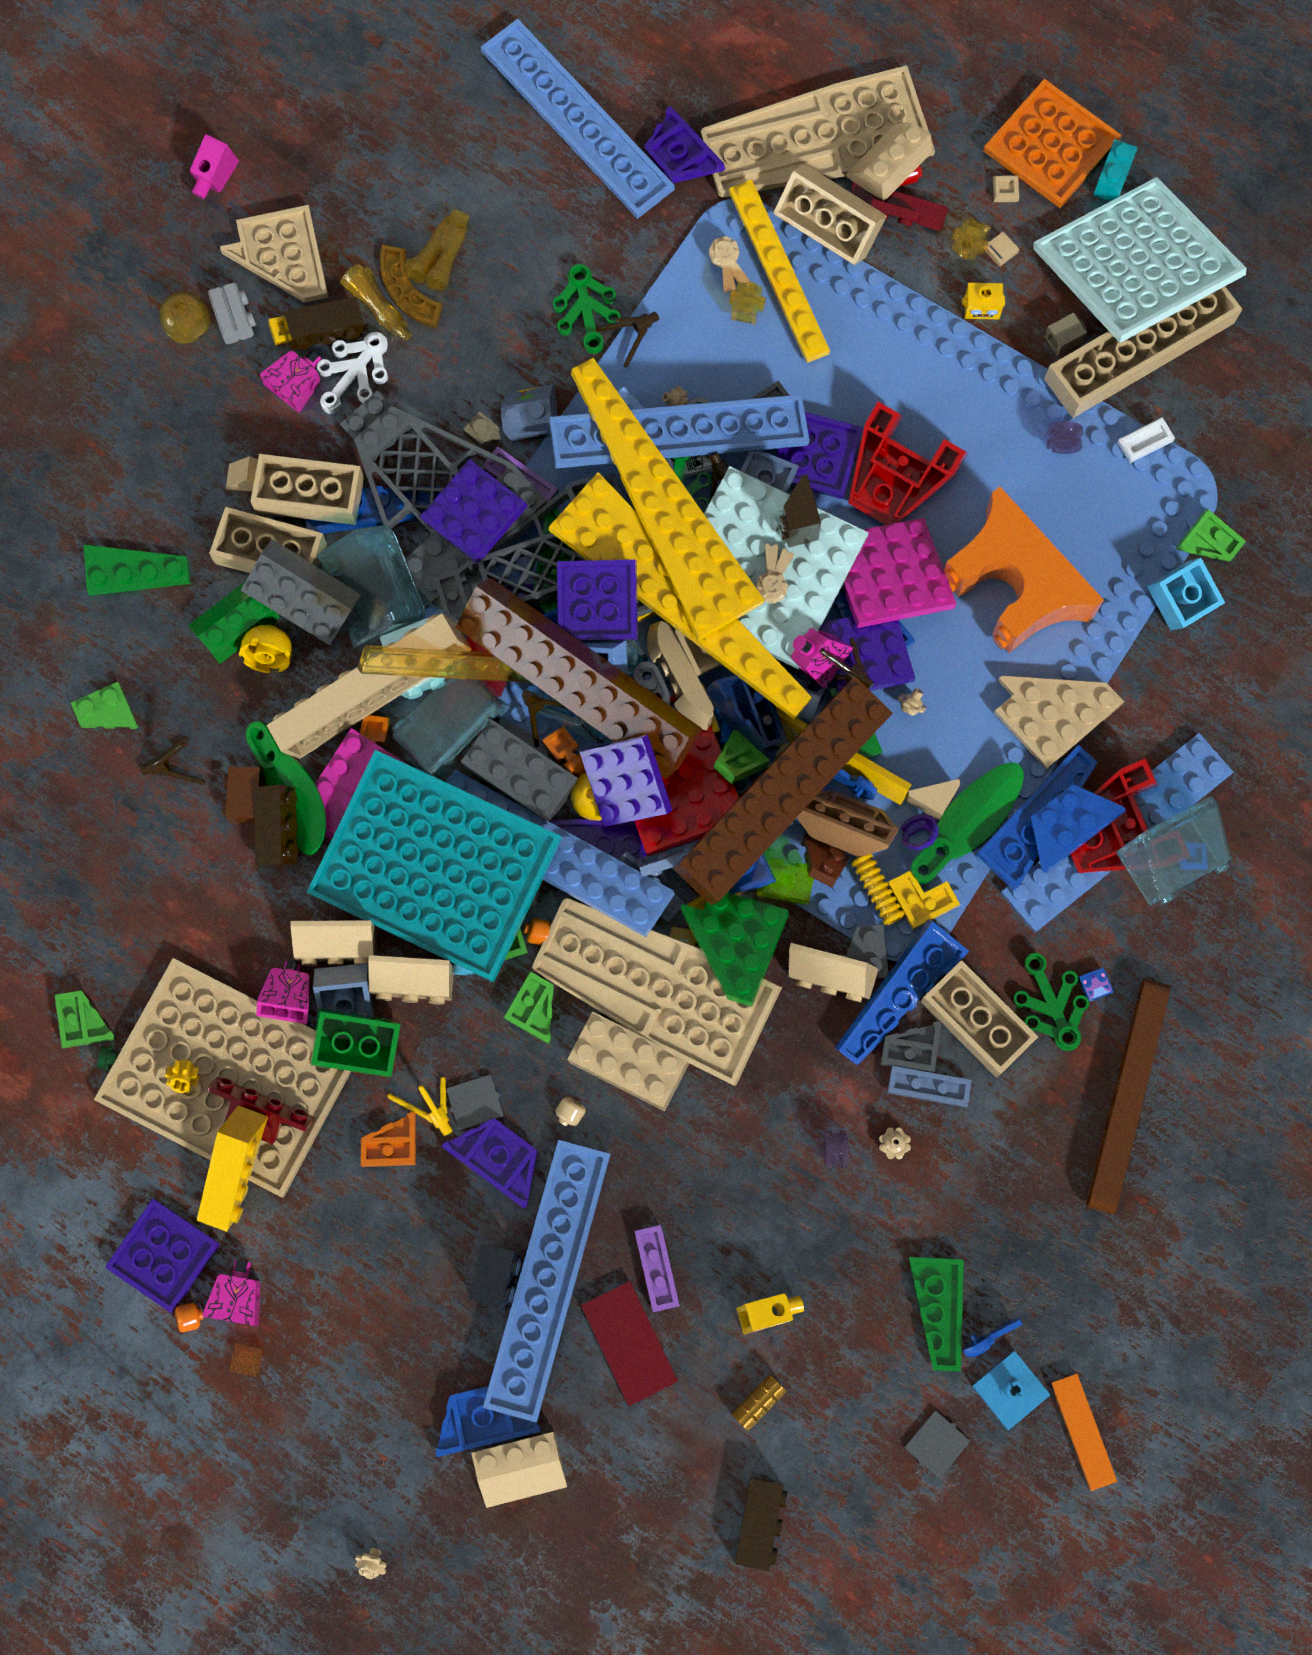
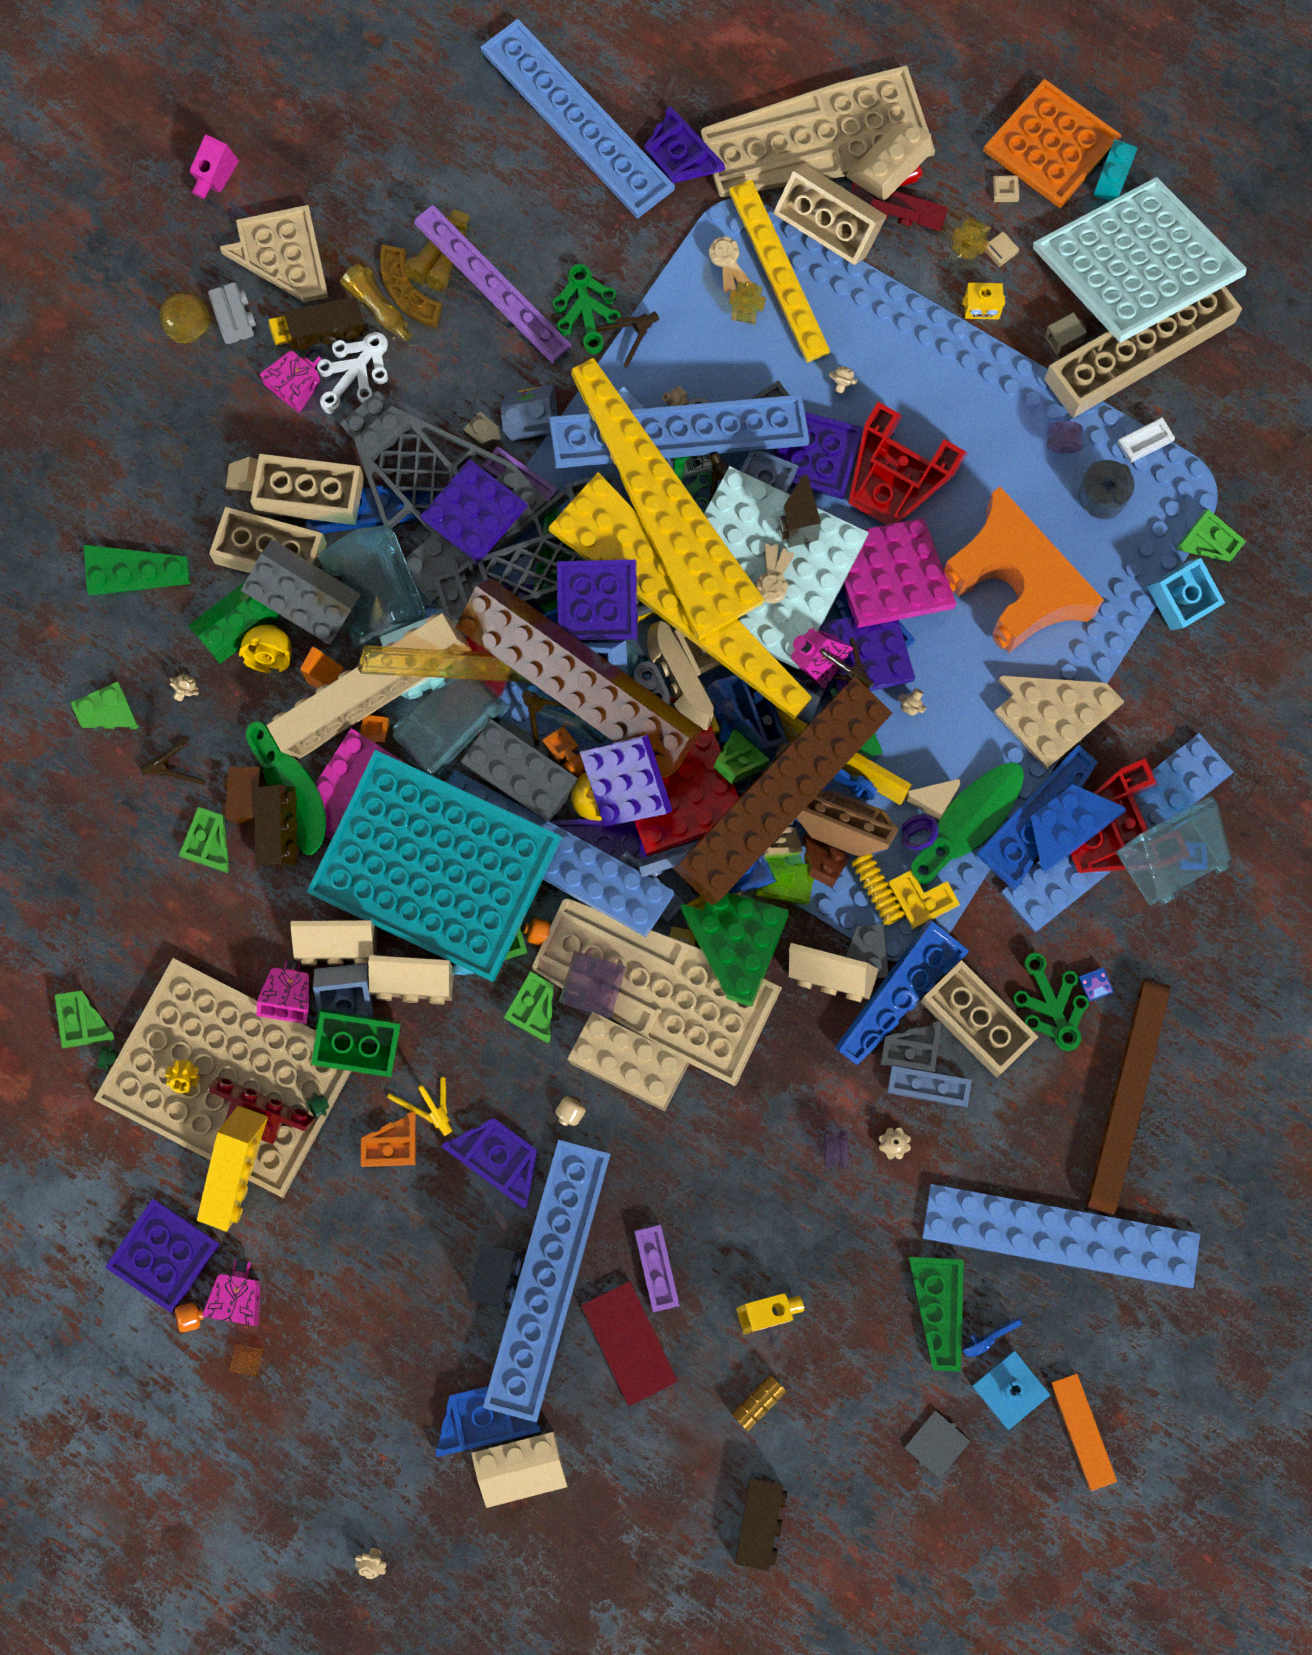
dark grey piece [446,1074,504,1131] -> none
none -> tan plant [169,674,199,701]
none -> bright green wing [179,807,229,873]
none -> orange slope [300,647,345,689]
none -> dark green plate [306,1092,329,1118]
none -> medium lavender plate [414,205,571,364]
none -> clear purple brick [559,950,626,1018]
none -> tan slope [763,827,803,862]
none -> tan plant [829,366,858,393]
none -> medium blue plate [922,1184,1200,1289]
none -> clear smoke brick [1078,460,1135,519]

